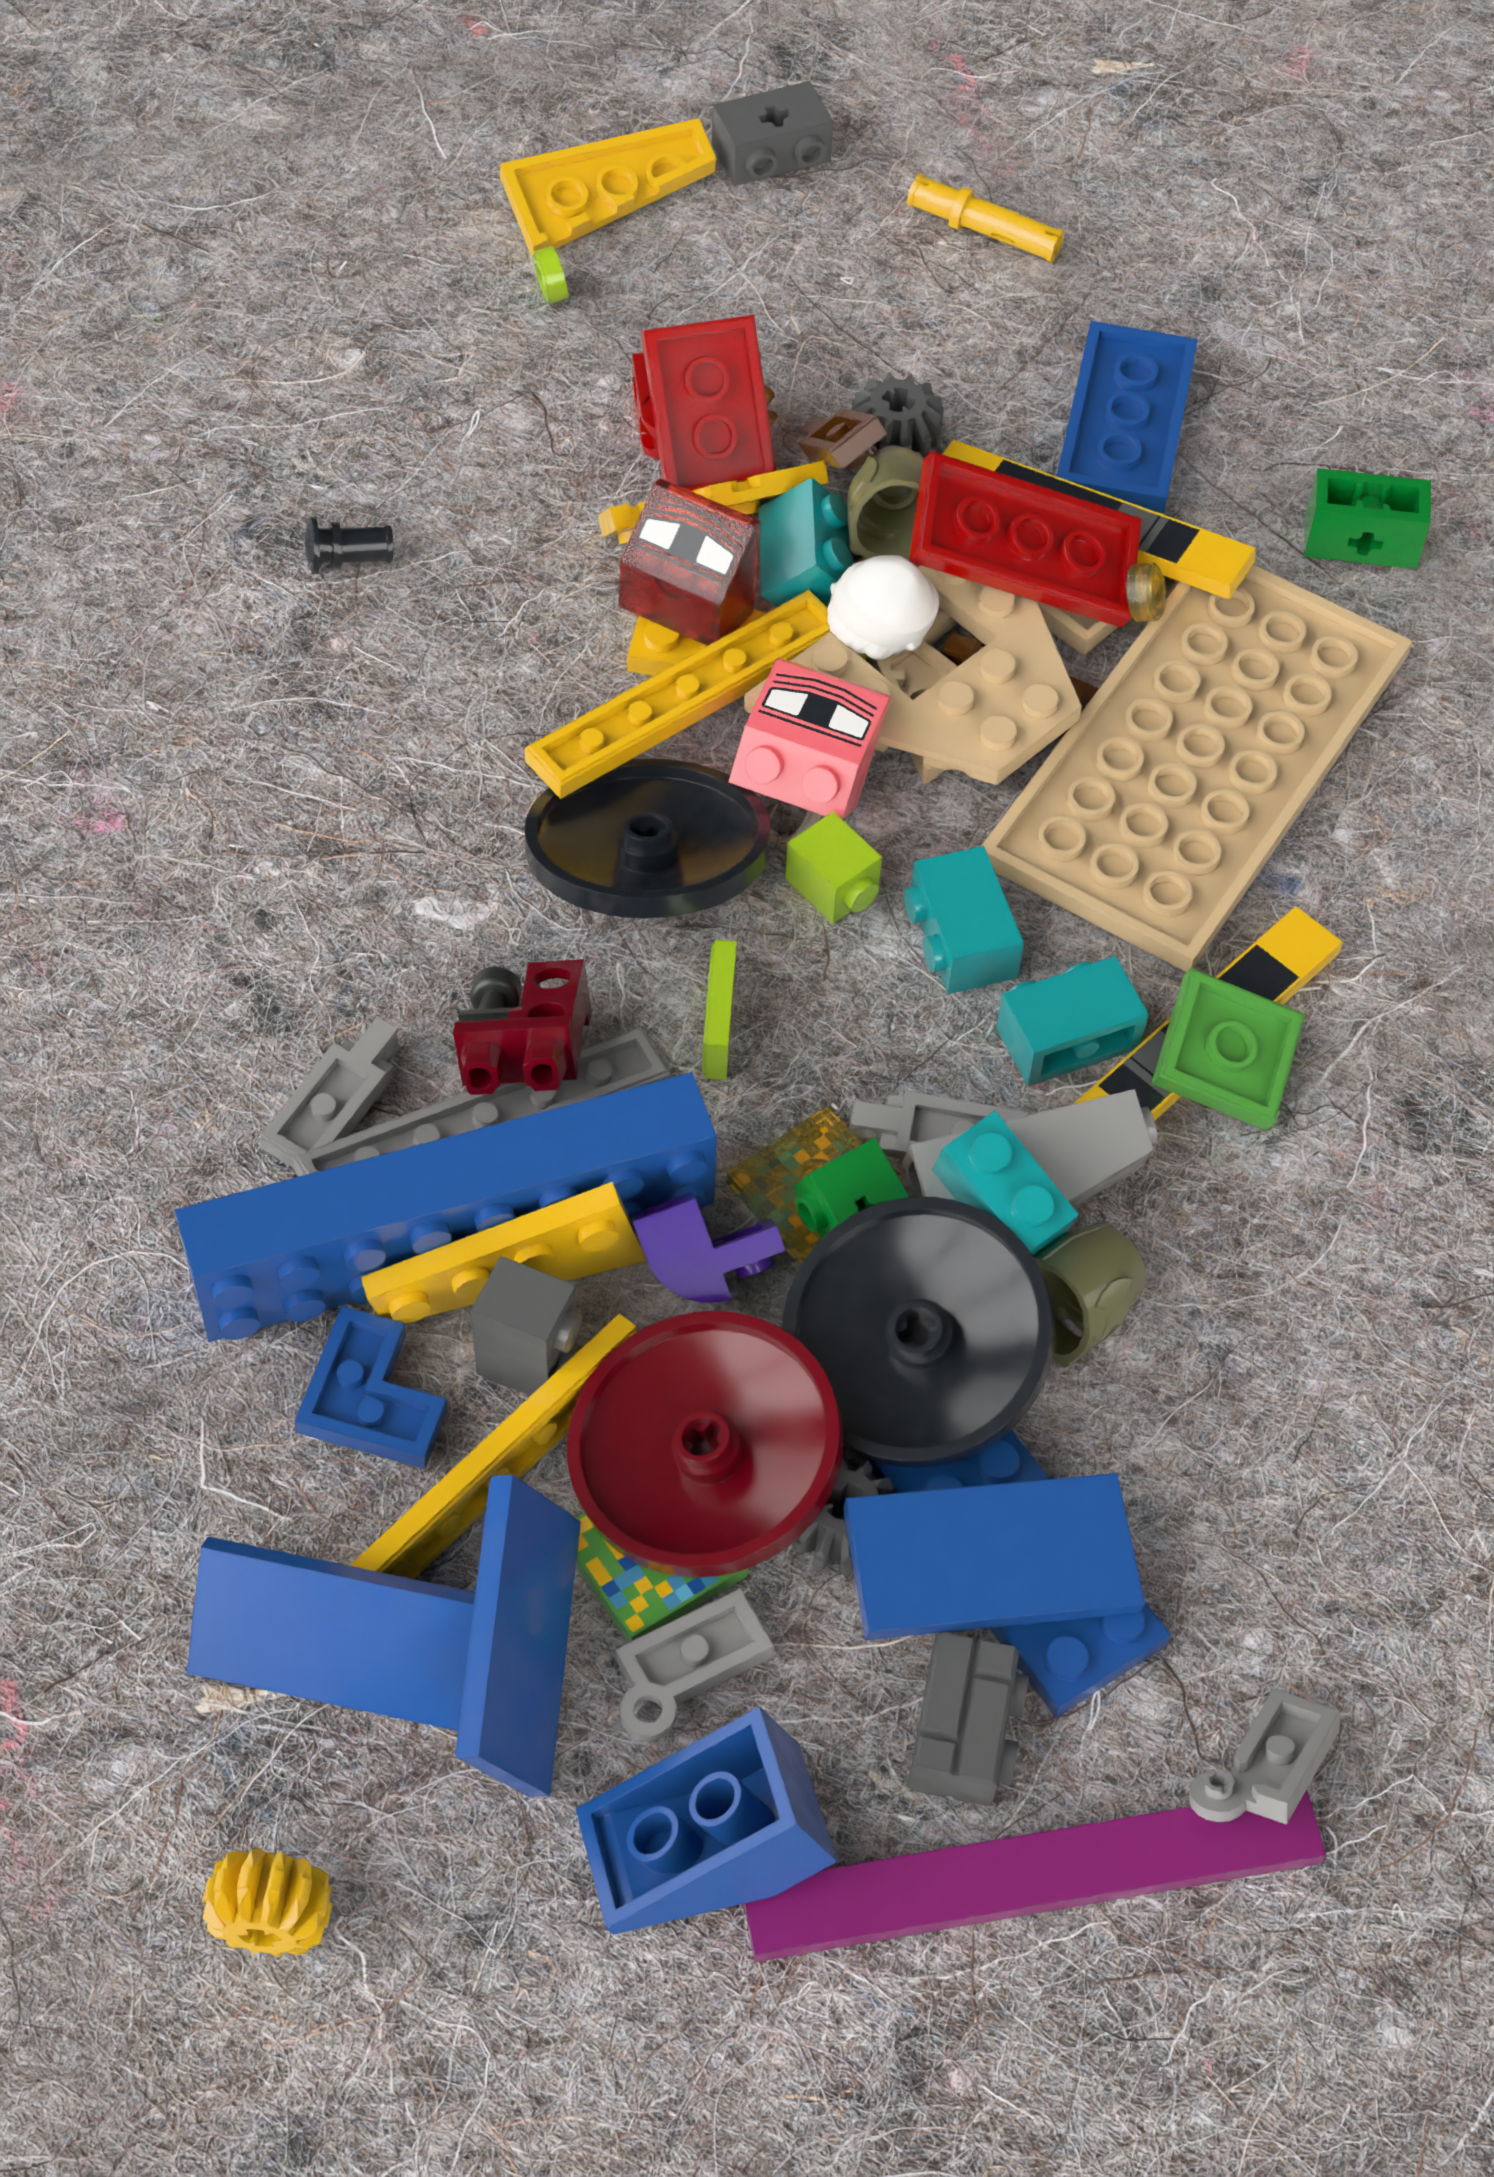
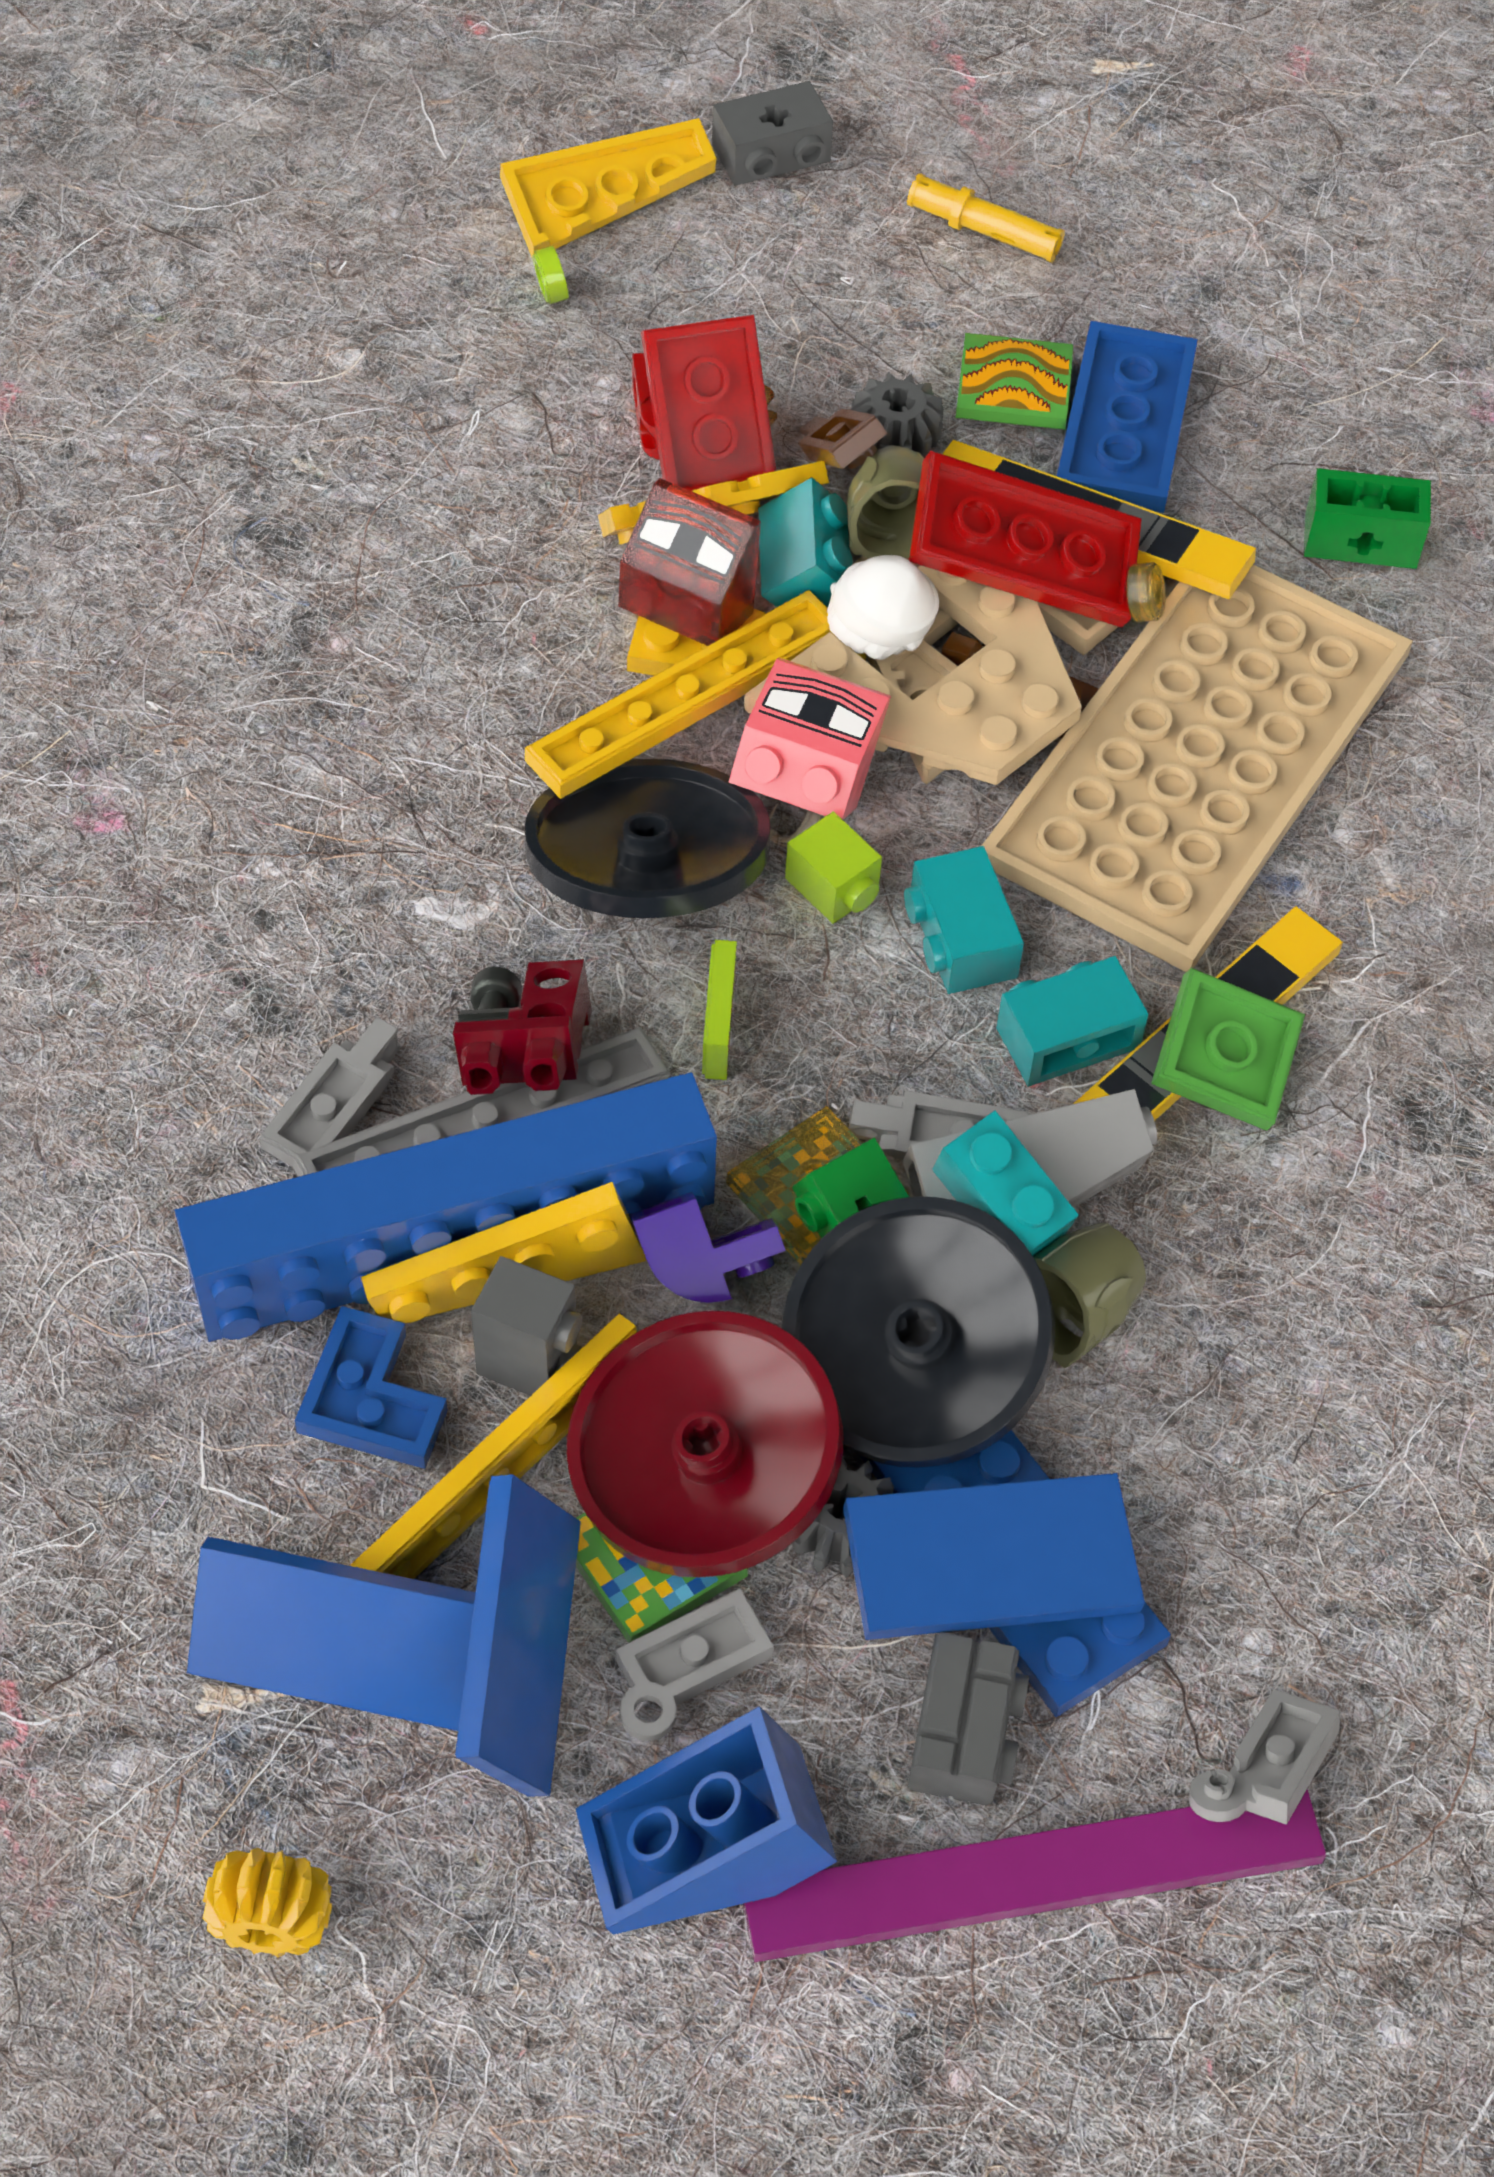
black pin [305,517,394,574] -> none
none -> slope [955,333,1073,430]

